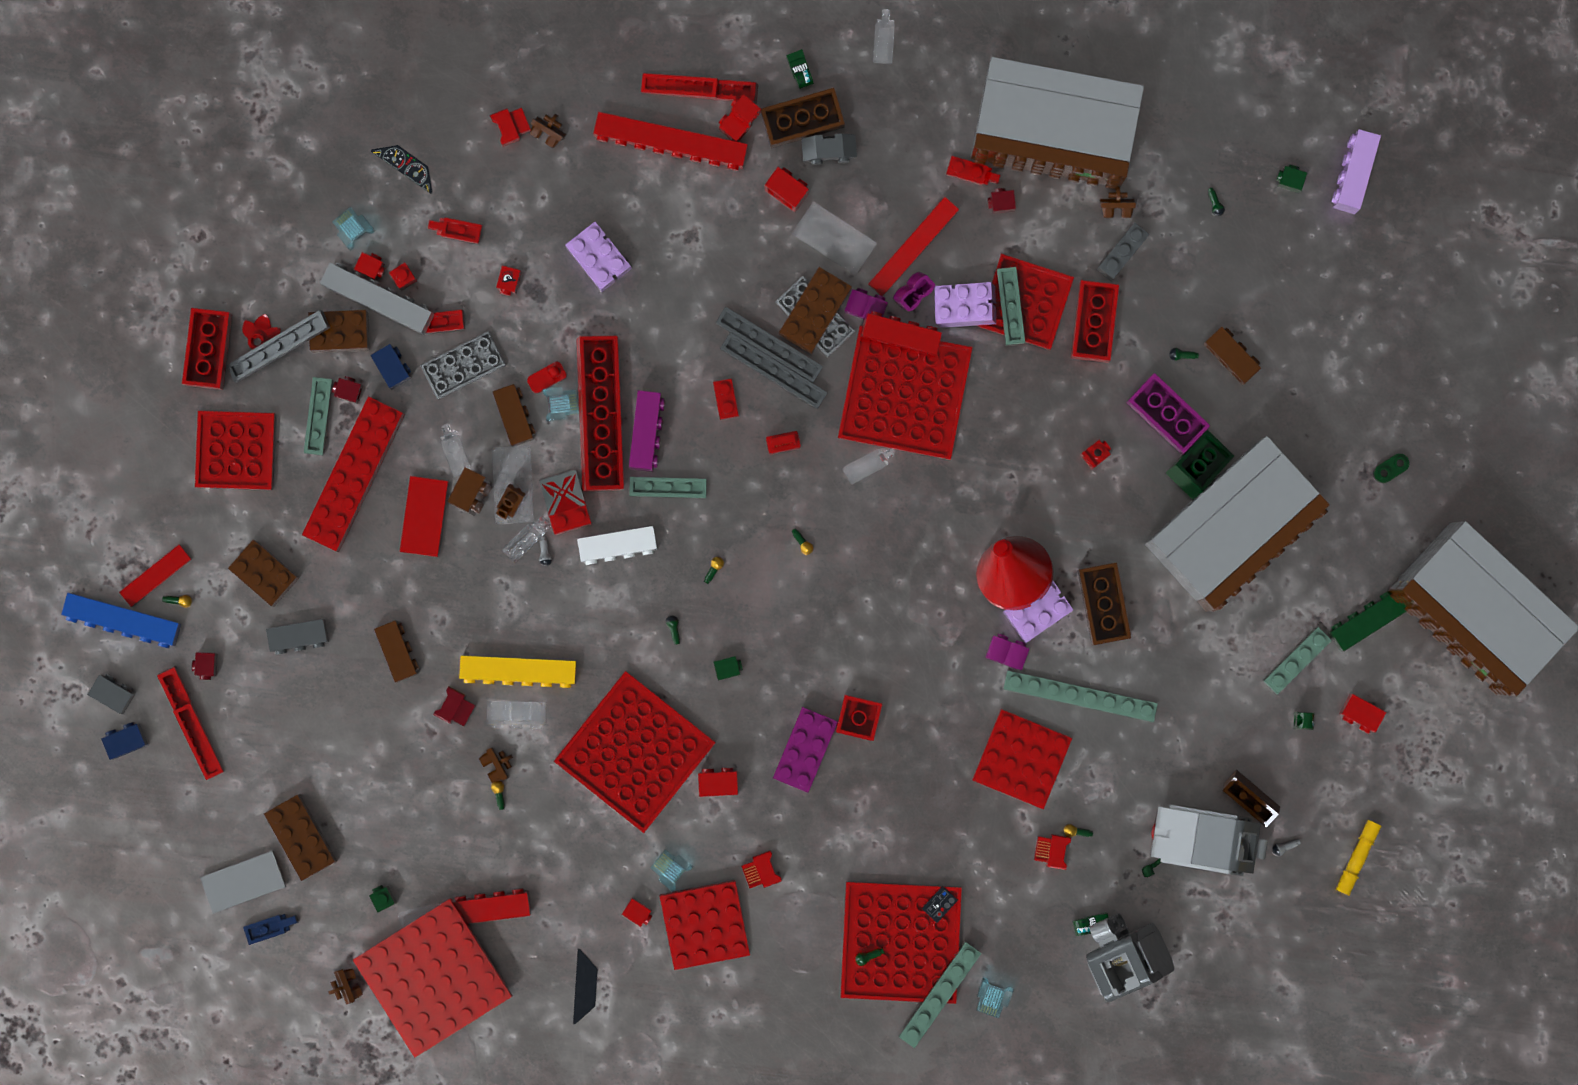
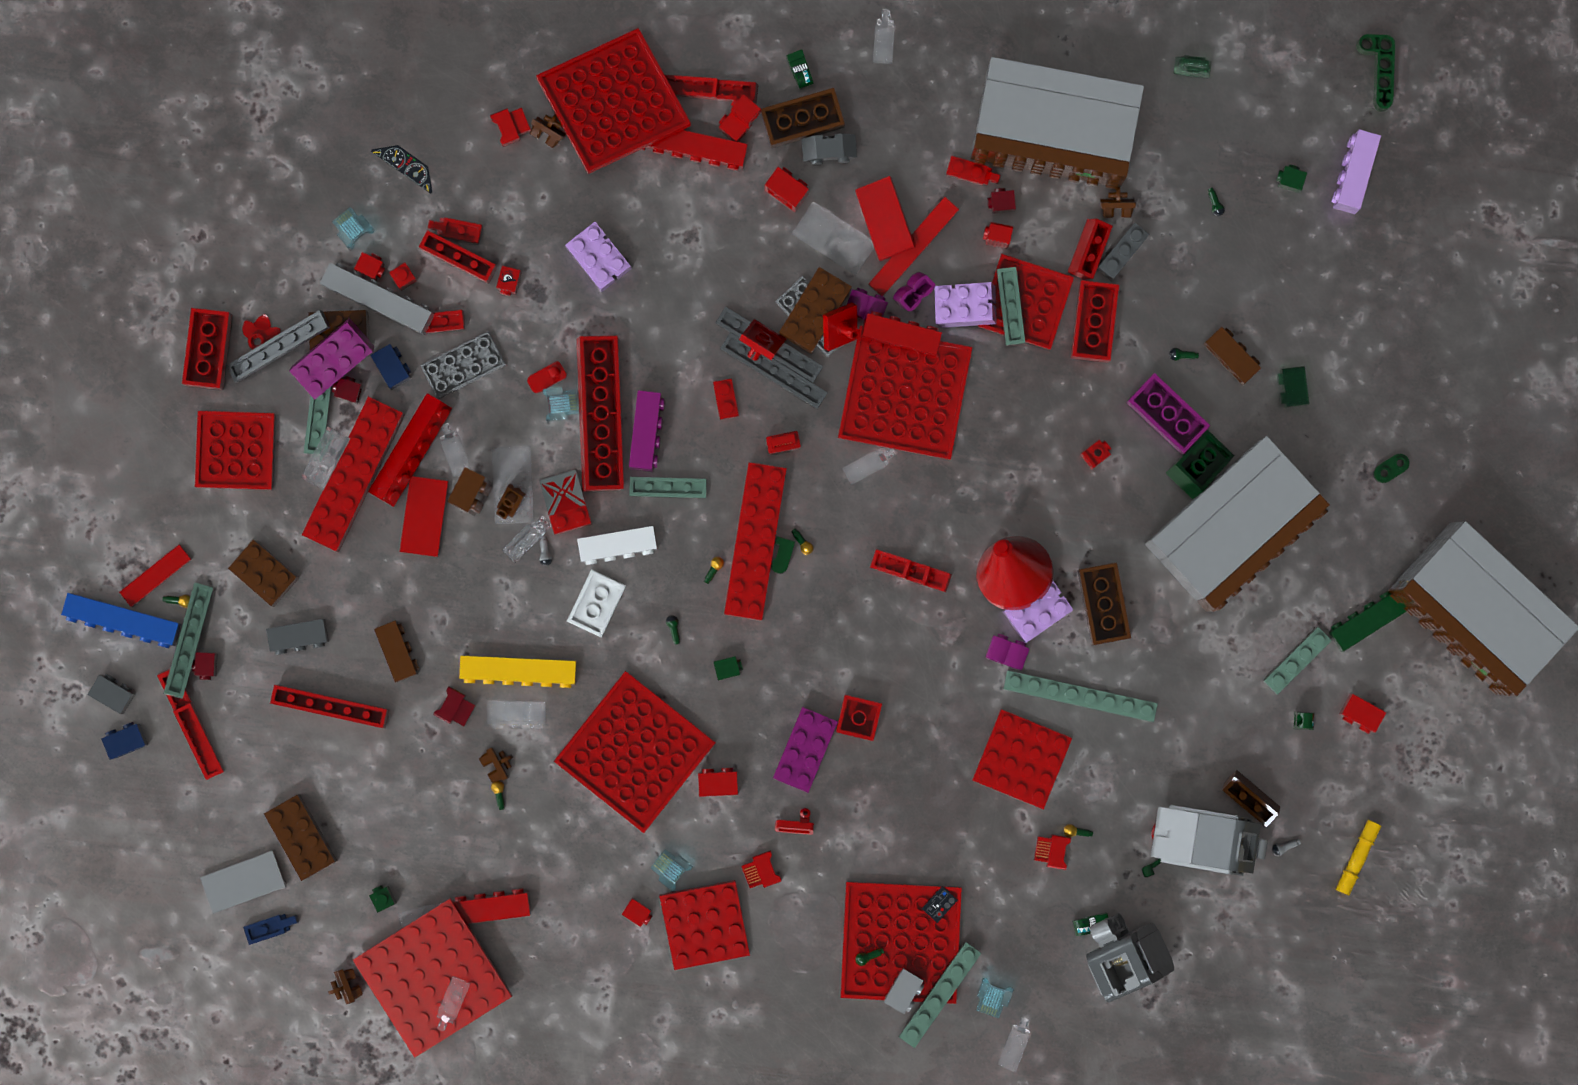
reddish brown brick [492,384,536,447] -> none
black sticker [573,949,598,1024] -> none
none -> sand green plate [163,583,213,699]
none -> red brick [270,685,389,728]
none -> magenta brick [289,318,375,400]
none -> clear brick [302,427,350,490]
none -> red brick [368,393,453,507]
none -> red brick [419,230,497,284]
none -> clear hinge [437,976,471,1031]
none -> red plate [536,28,691,174]
none -> white tile [567,569,626,638]
none -> red brick [724,462,787,621]
none -> red tile [739,319,786,361]
none -> dark green leg [771,536,795,574]
none -> red piece [775,808,814,835]
none -> red tile [823,302,860,351]
none -> red tile [855,176,915,261]
none -> red slope [870,549,952,592]
none -> light grey brick [883,968,924,1014]
none -> red brick [983,222,1013,249]
none -> clear hinge [997,1017,1030,1072]
none -> red brick [1068,218,1113,280]
none -> clear green piece [1174,55,1211,78]
none -> clear green brick [1277,366,1310,408]
none -> dark green beam [1356,34,1395,112]

